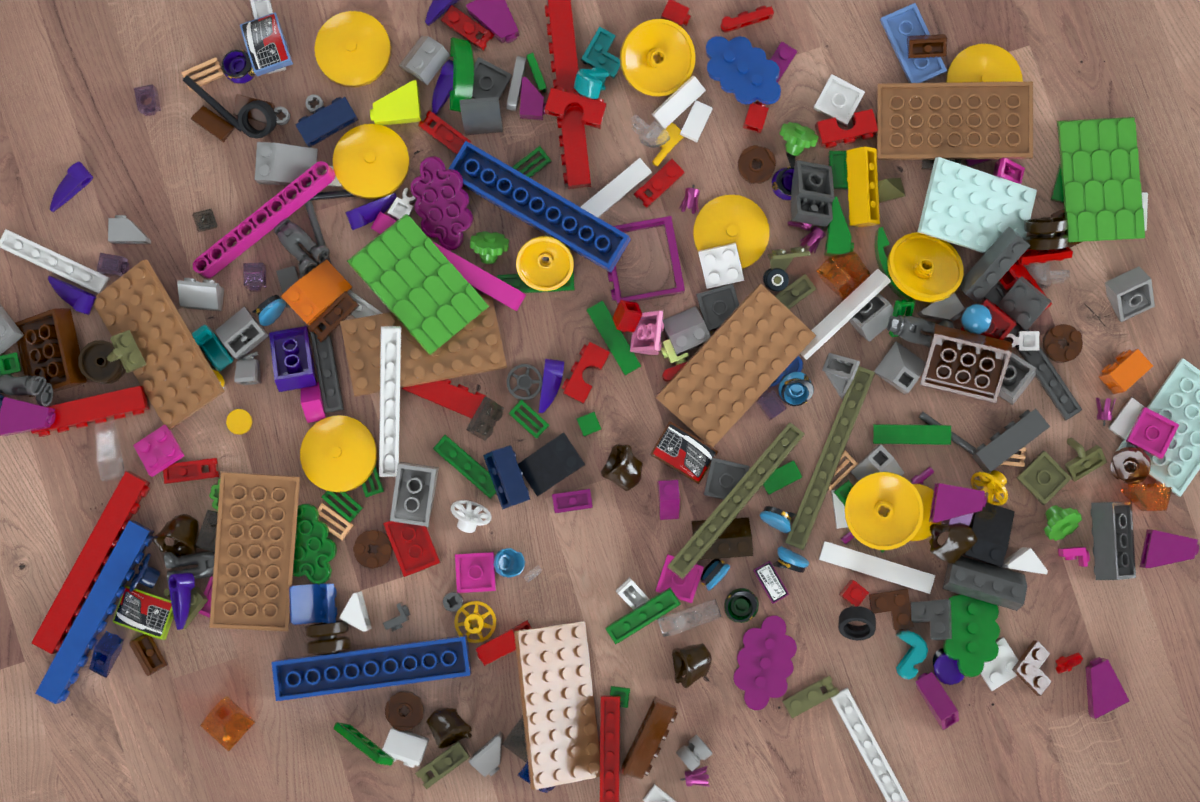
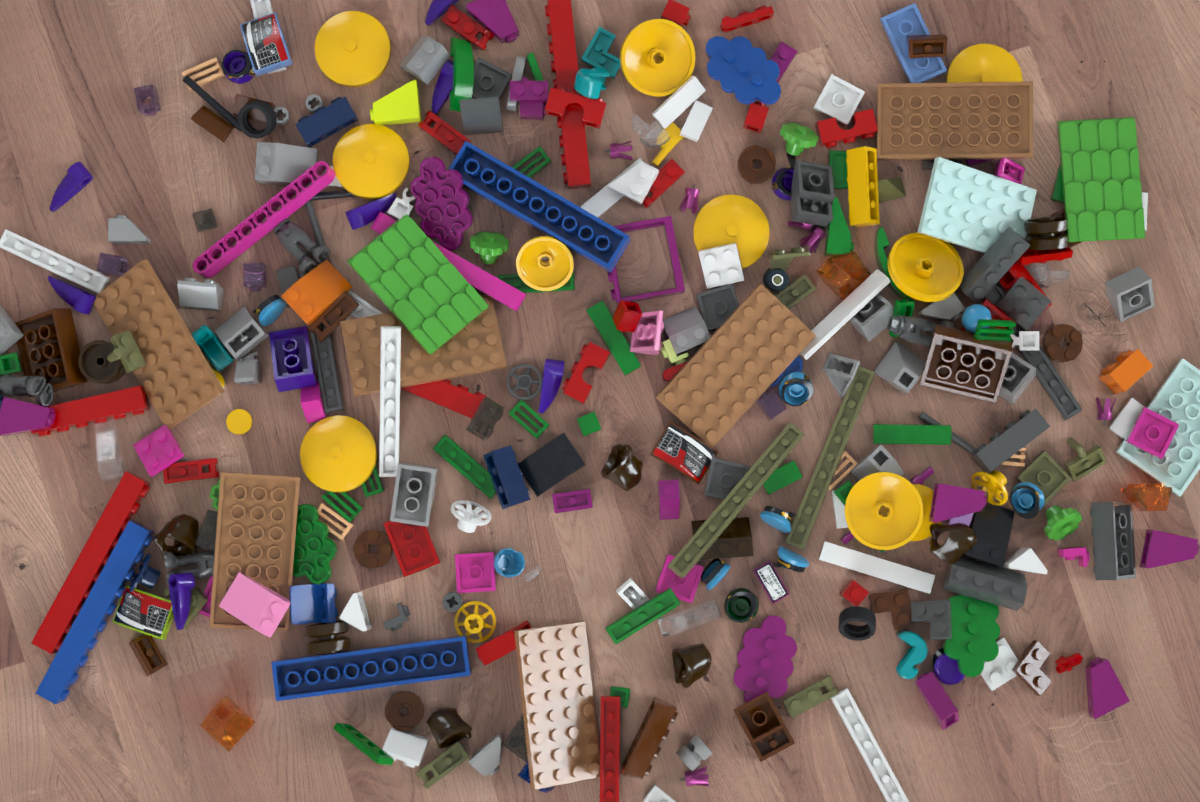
clear blue slope [89,631,124,678] -> none
reddish brown plate [1110,447,1151,484] -> none
none -> bright pink slope [219,572,291,638]
none -> magenta plate [510,81,548,101]
none -> flat silver piece [605,141,633,160]
none -> white wing [608,162,659,204]
none -> reddish brown slope [733,692,795,762]
none -> green tile [974,319,1016,341]
none -> dark azure piece [1010,482,1045,519]

